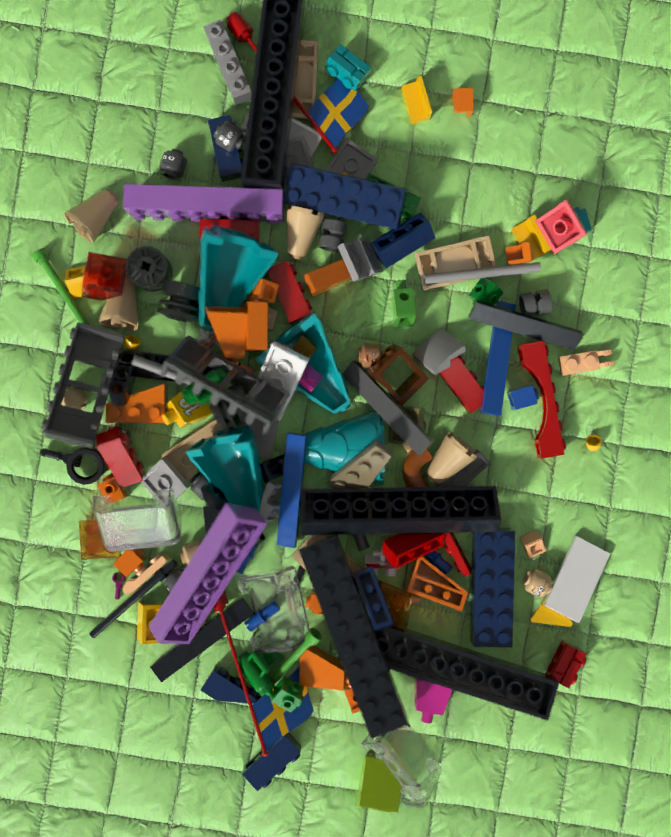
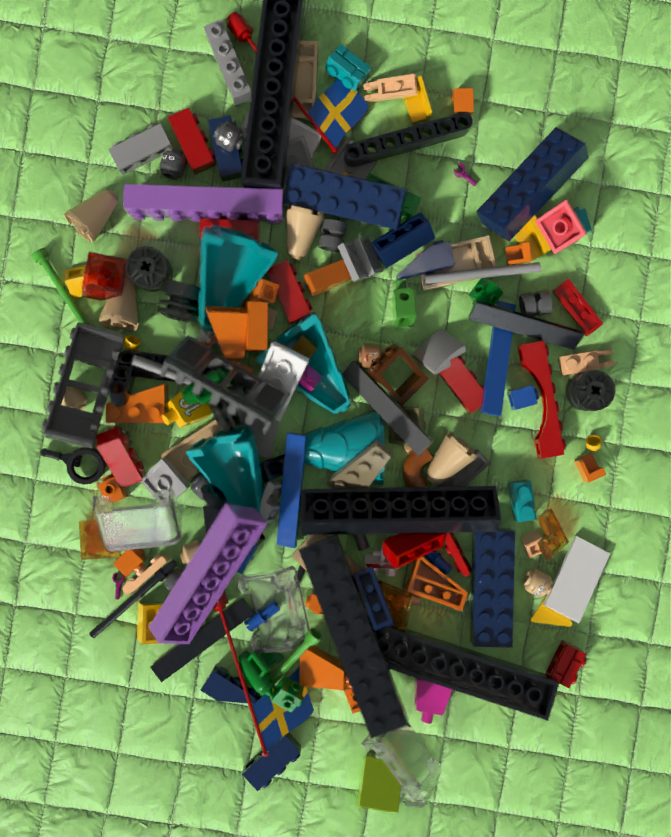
none -> light grey brick [108,124,173,175]
none -> red brick [168,108,216,175]
none -> black beam [344,112,473,167]
none -> light nougat hinge [363,74,418,102]
none -> dark blue slope [396,240,455,281]
none -> magenta hand [454,163,477,186]
none -> dark blue brick [477,127,589,242]
none -> teal brick [508,480,537,522]
none -> clear orange plate [537,508,569,560]
none -> red plate [552,279,603,336]
none -> pearl dark grey wheel [566,370,615,411]
none -> orange panel [574,453,606,482]

